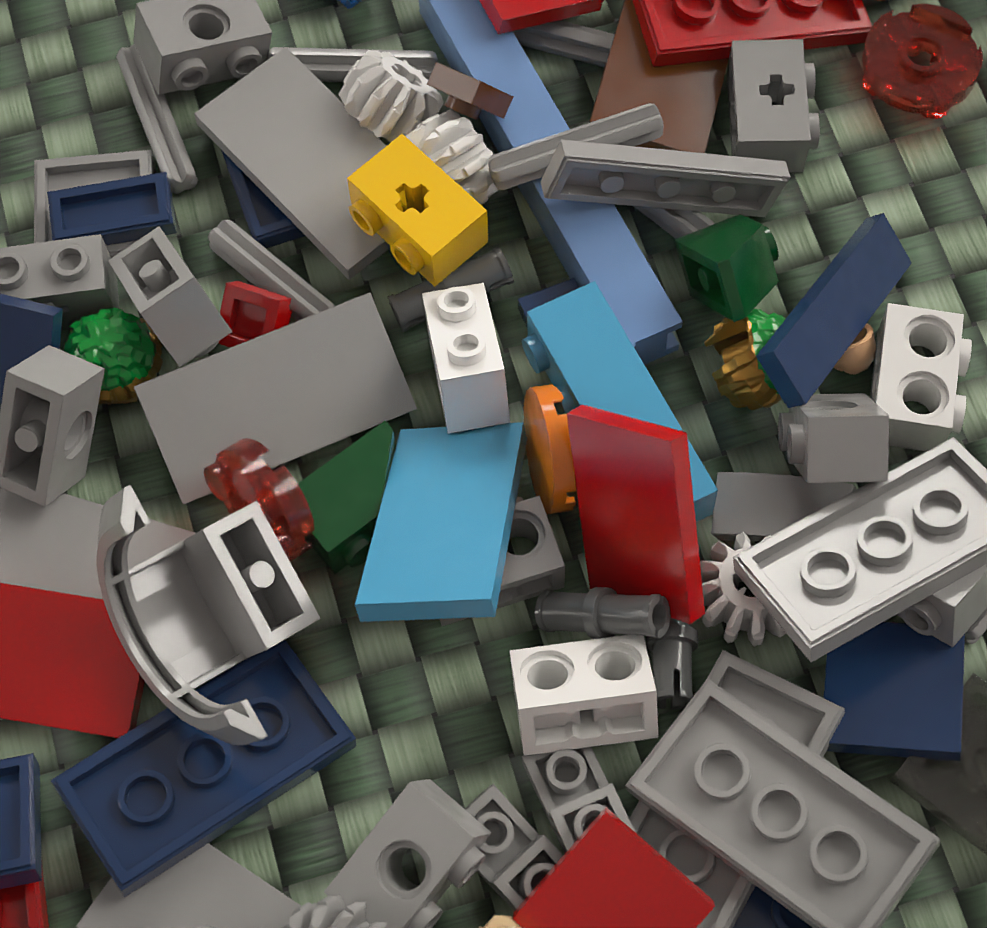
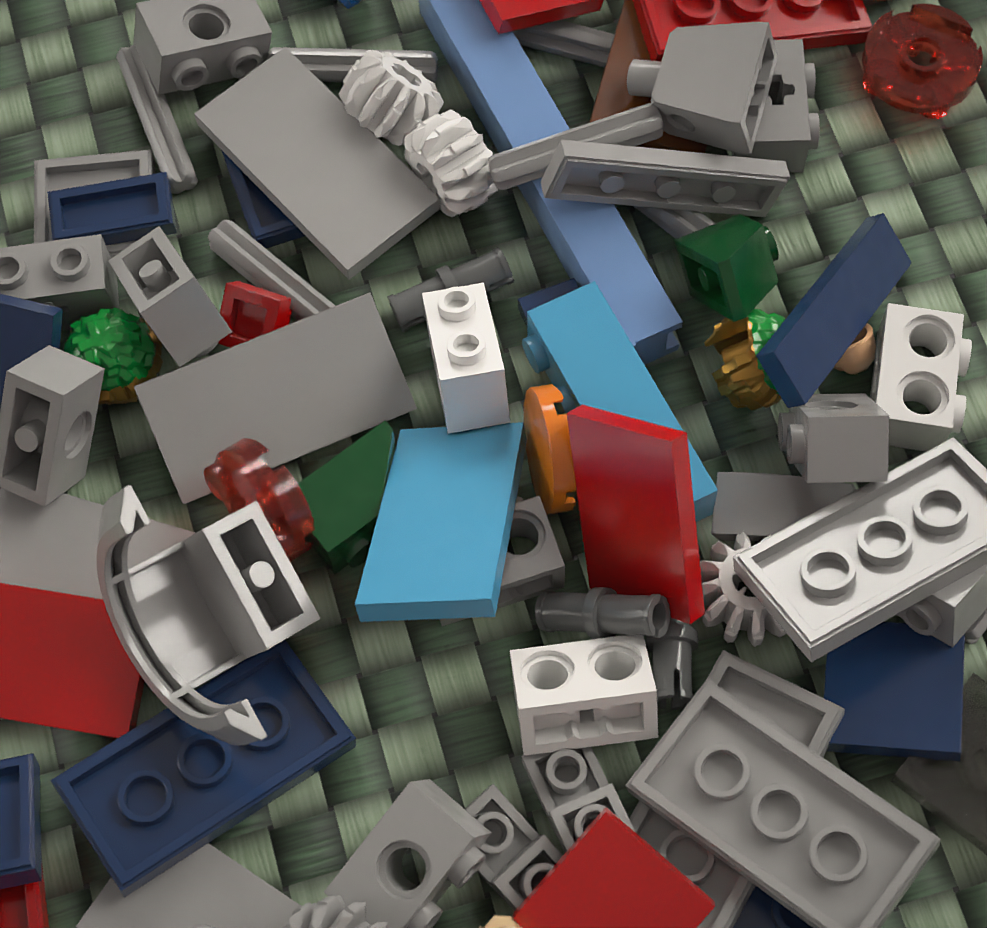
yellow brick [347,134,488,287] -> none
reddish brown plate [427,62,514,120] -> none
none -> light grey torso [627,22,778,155]

